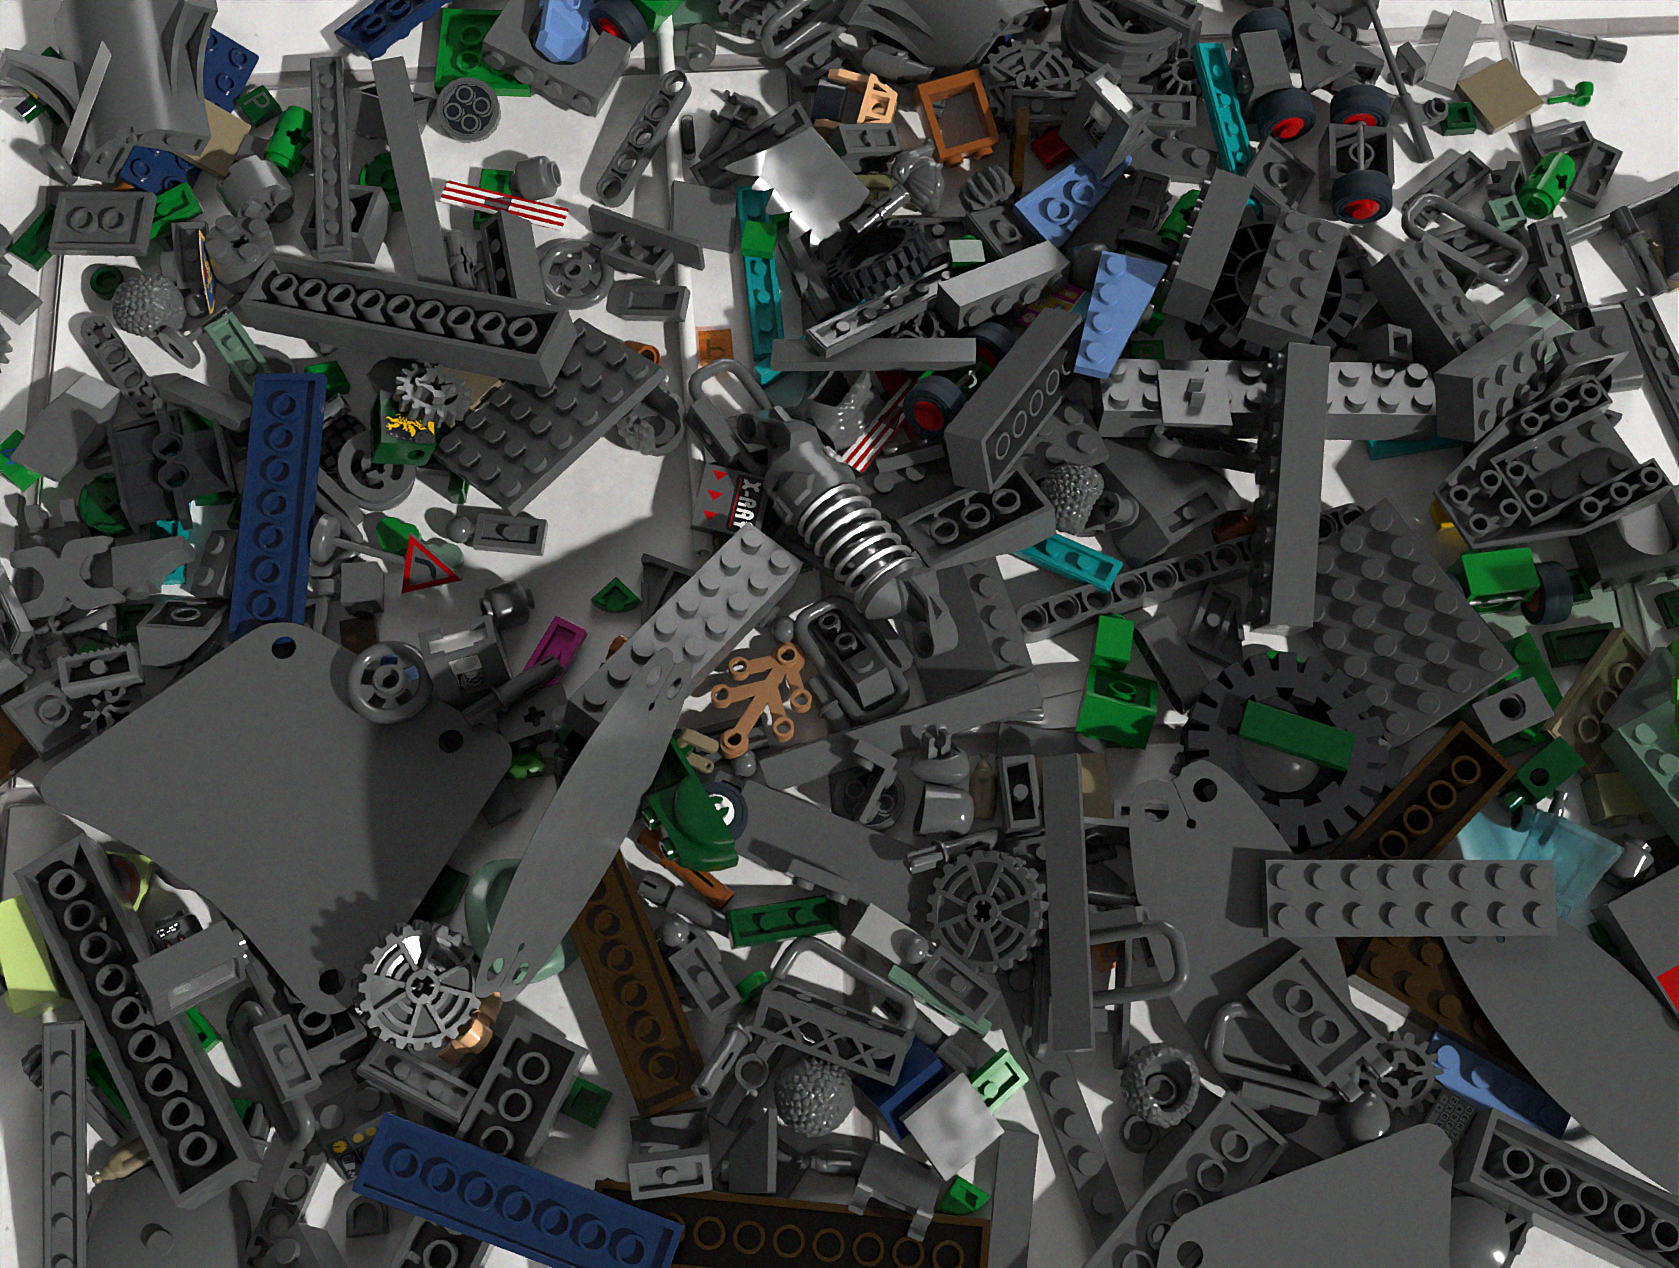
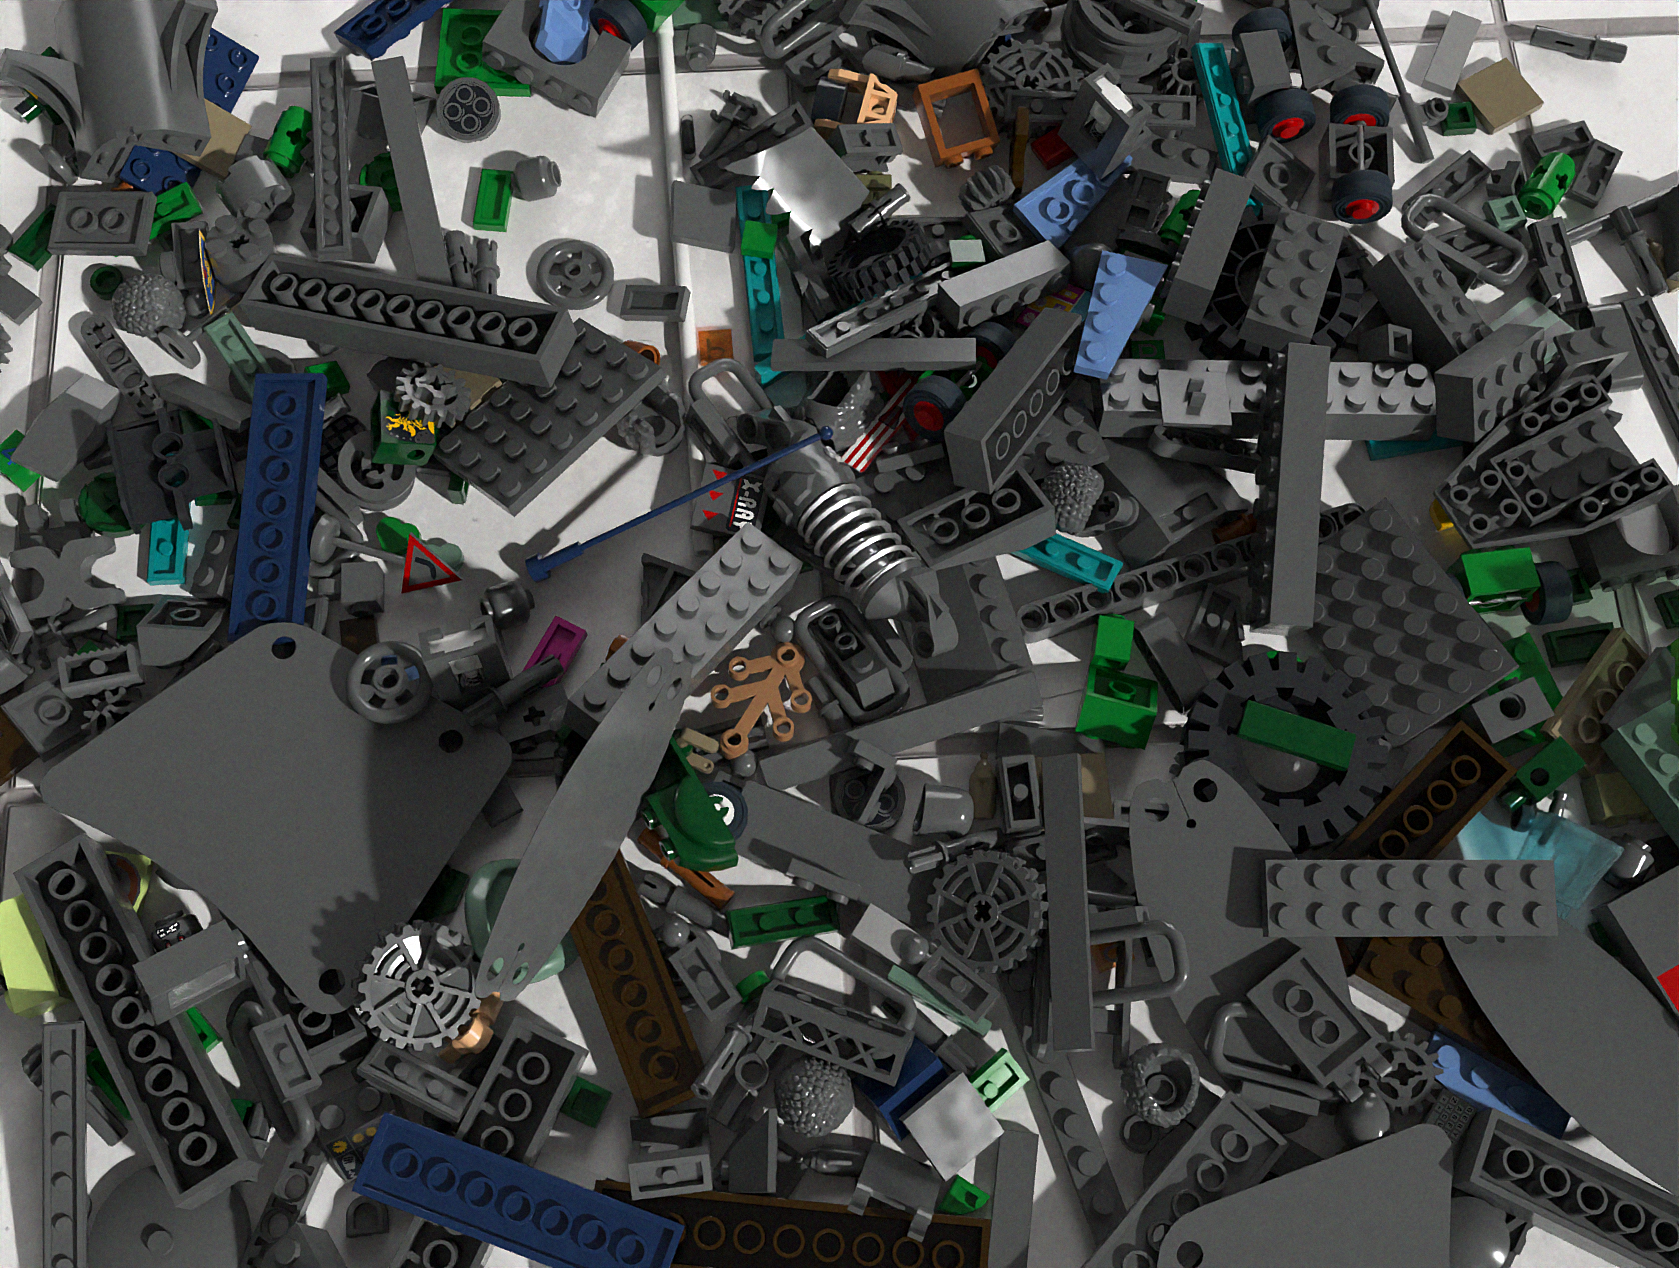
white sticker [61,41,111,165] -> none
dark tan piece [92,1135,153,1184] -> none
dark grey arch [111,535,195,600] -> none
dark green tile [236,85,282,128] -> none
sticker [440,181,569,231] -> none
dark grey plate [445,513,548,556] -> none
dark grey brick [480,209,546,304] -> none
bright green plant [507,750,545,782] -> none
dark grey bracket [588,204,705,282] -> none
green tile [591,577,641,613] -> none
dark grey beam [596,70,692,208] -> none
dark grey hair [891,138,944,214] -> none
dark grey piece [909,728,970,786] -> none
dark grey tile [1387,41,1426,86] -> none
green hand [1547,81,1594,107] -> none
none -> dark blue piece [525,426,833,583]

